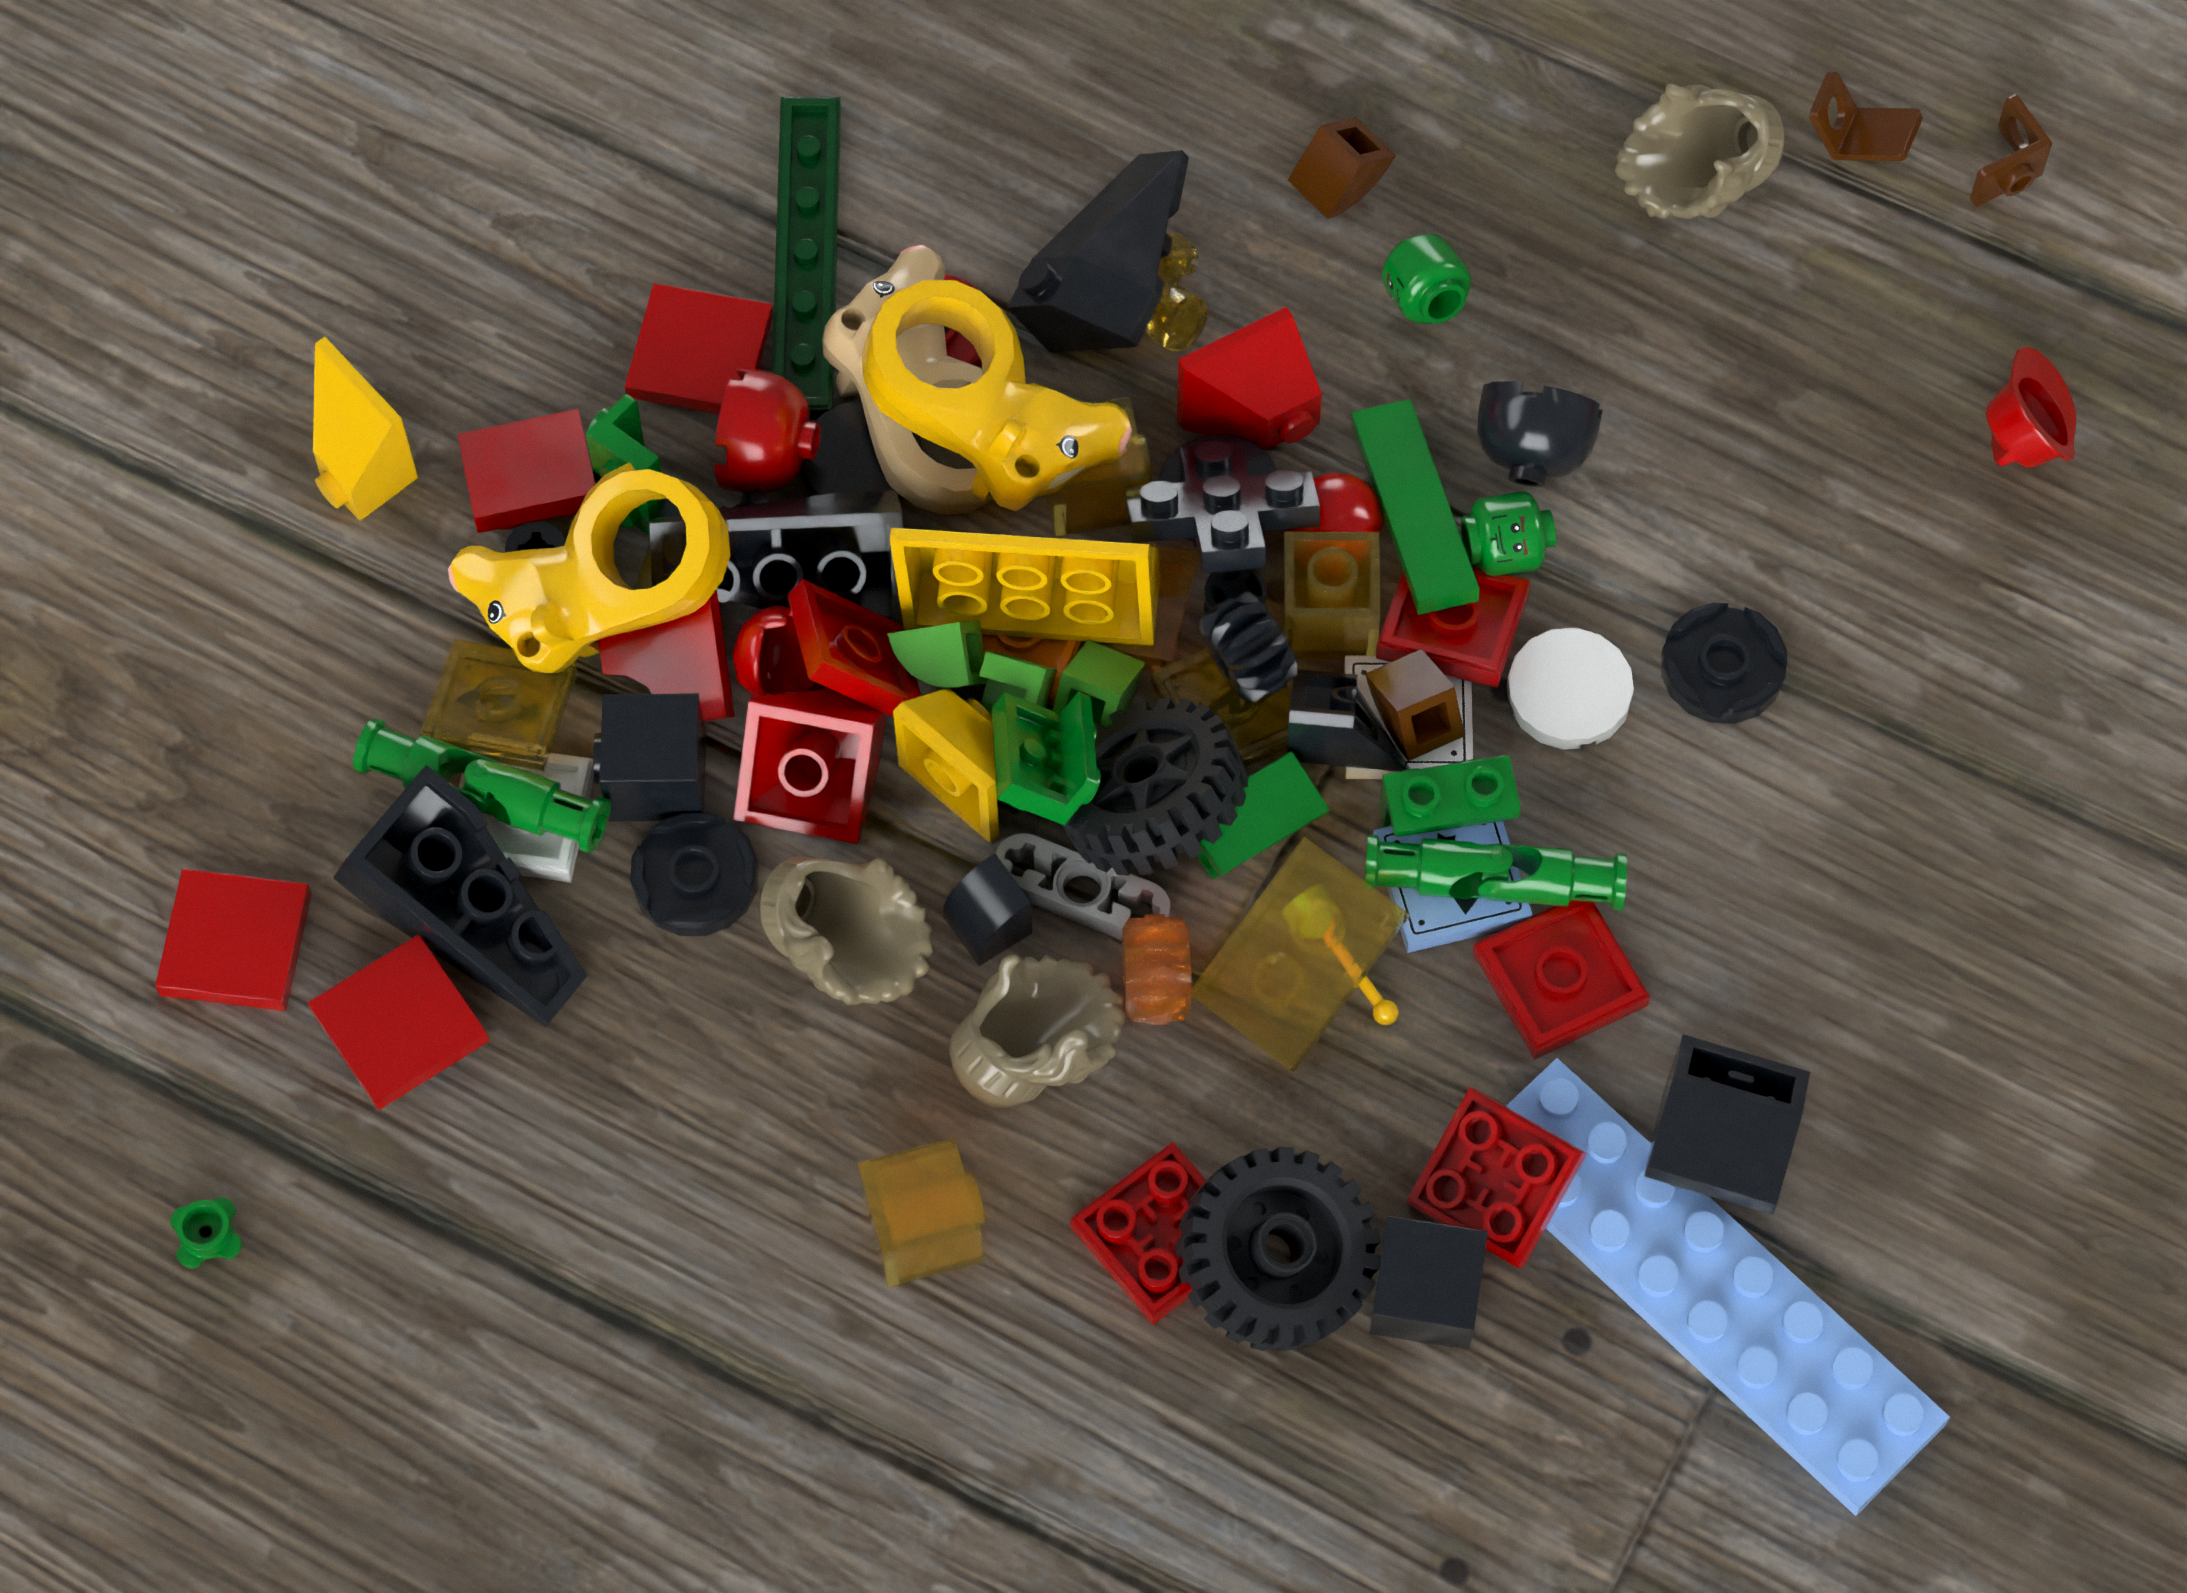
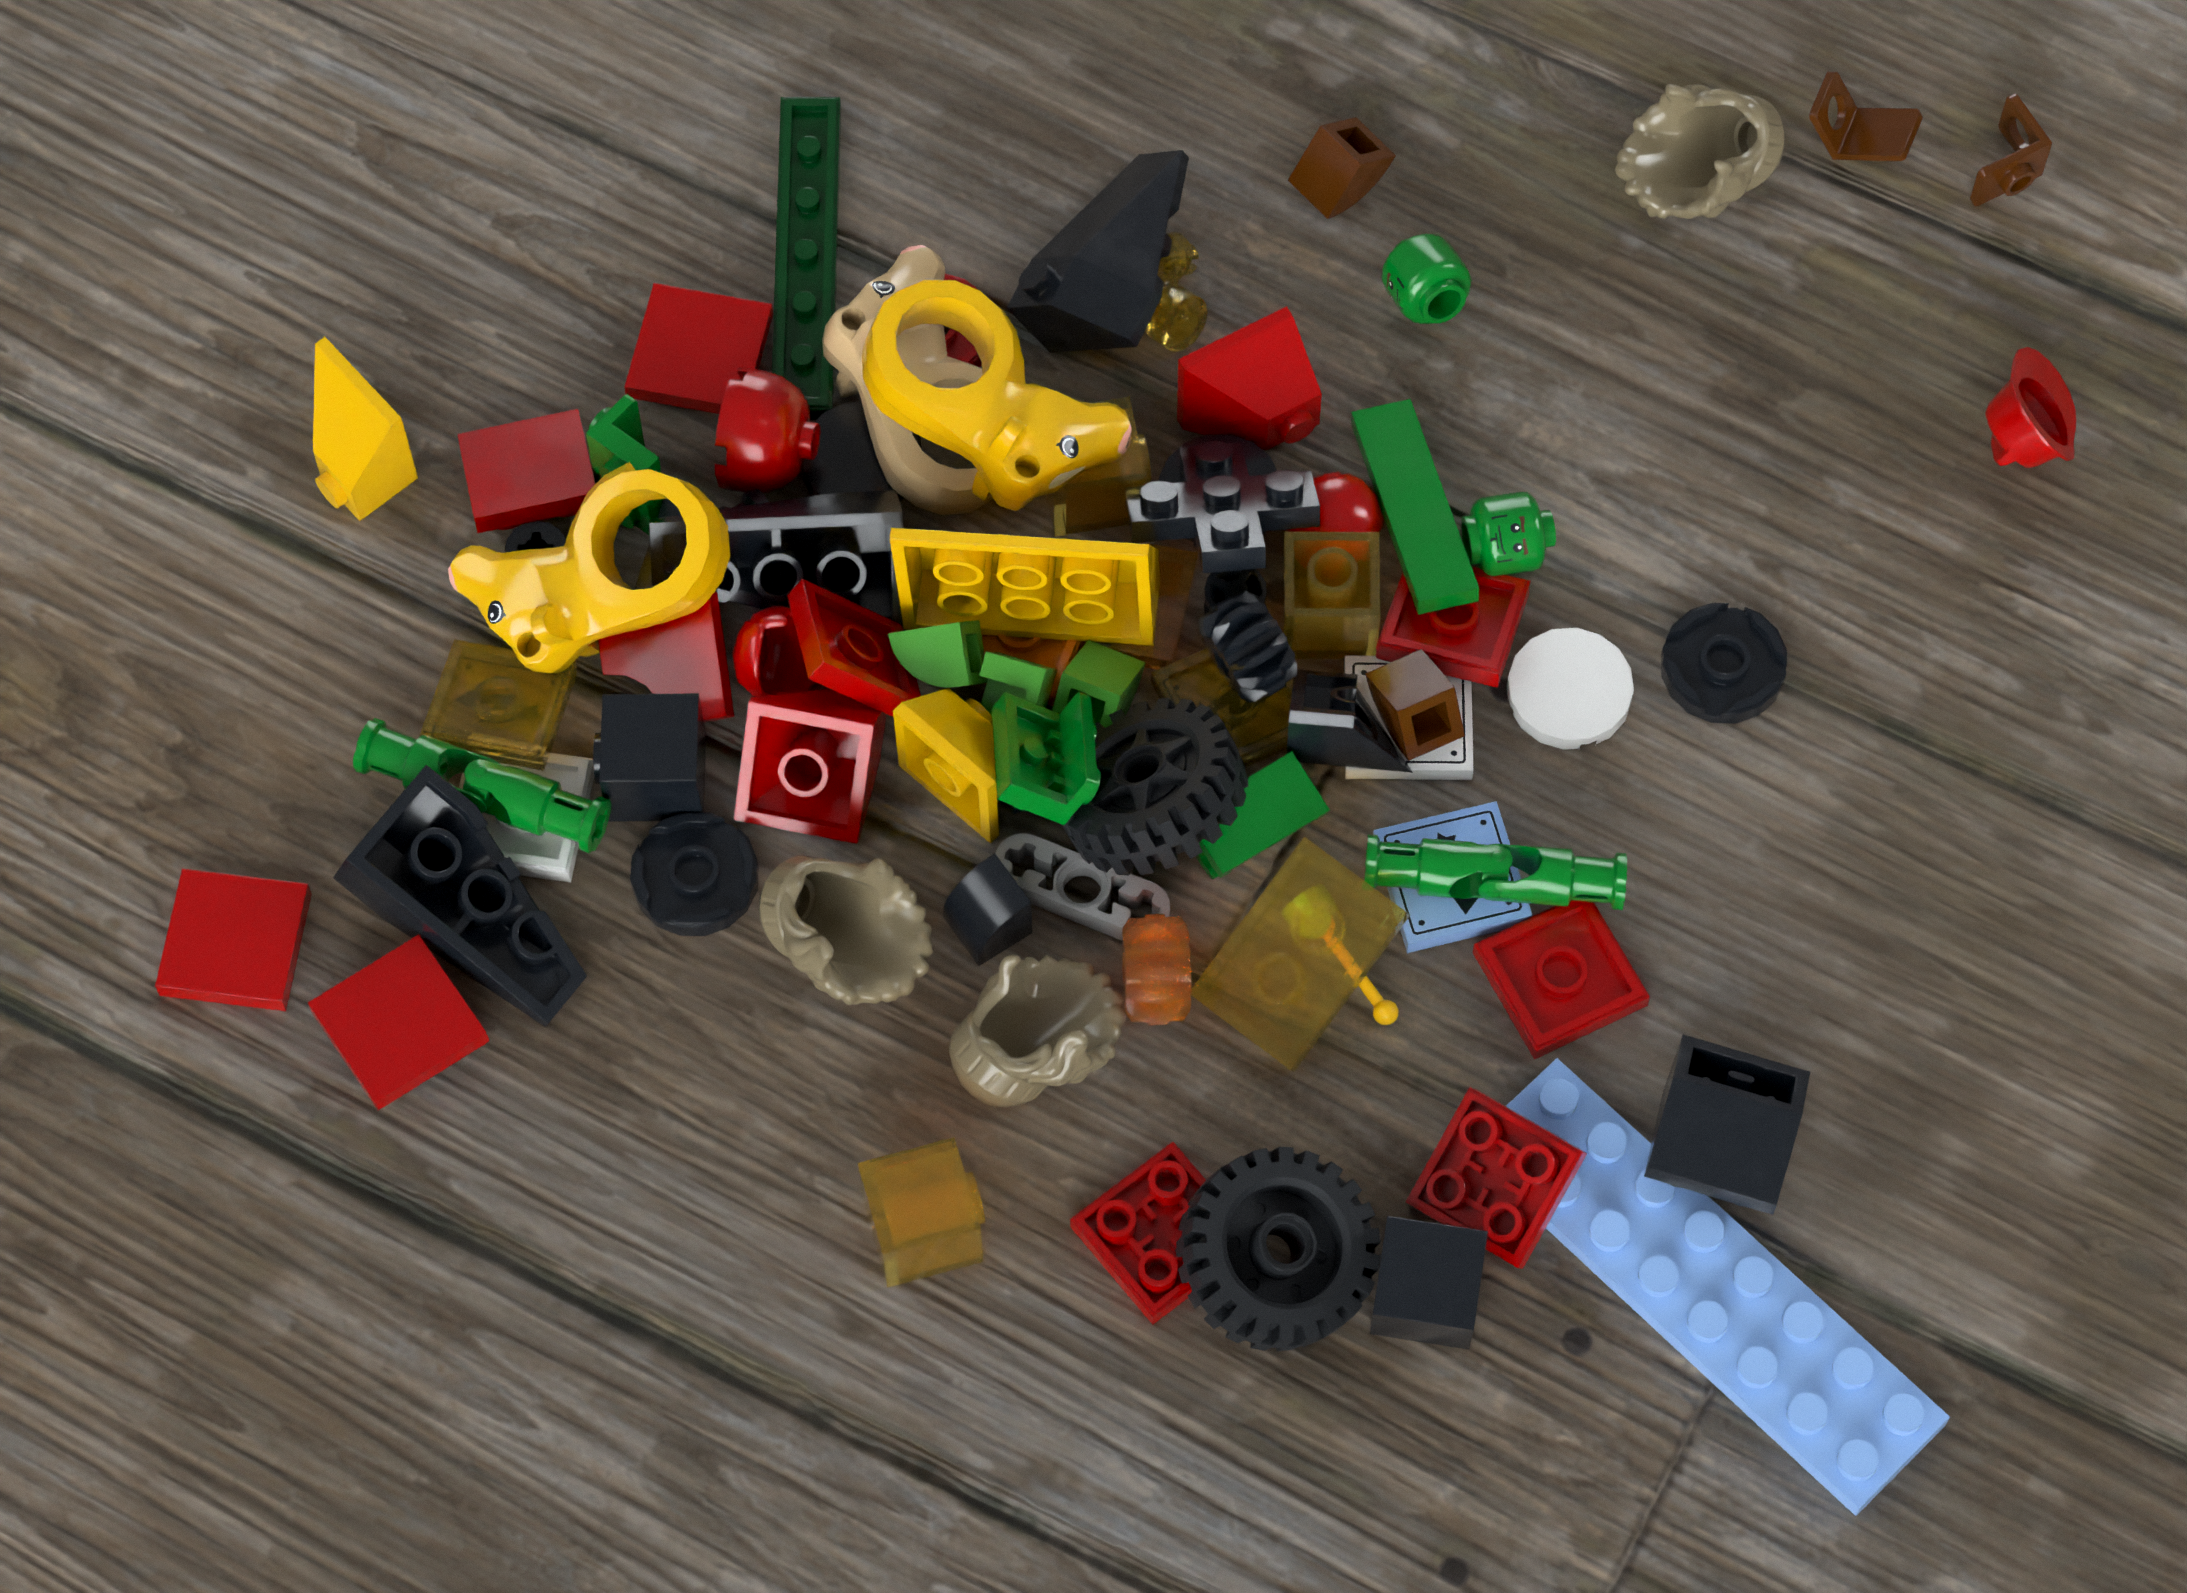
green plate [170,1197,242,1269] -> none
green bracket [1379,755,1521,837] -> none
black cylinder [1477,381,1603,487] -> none

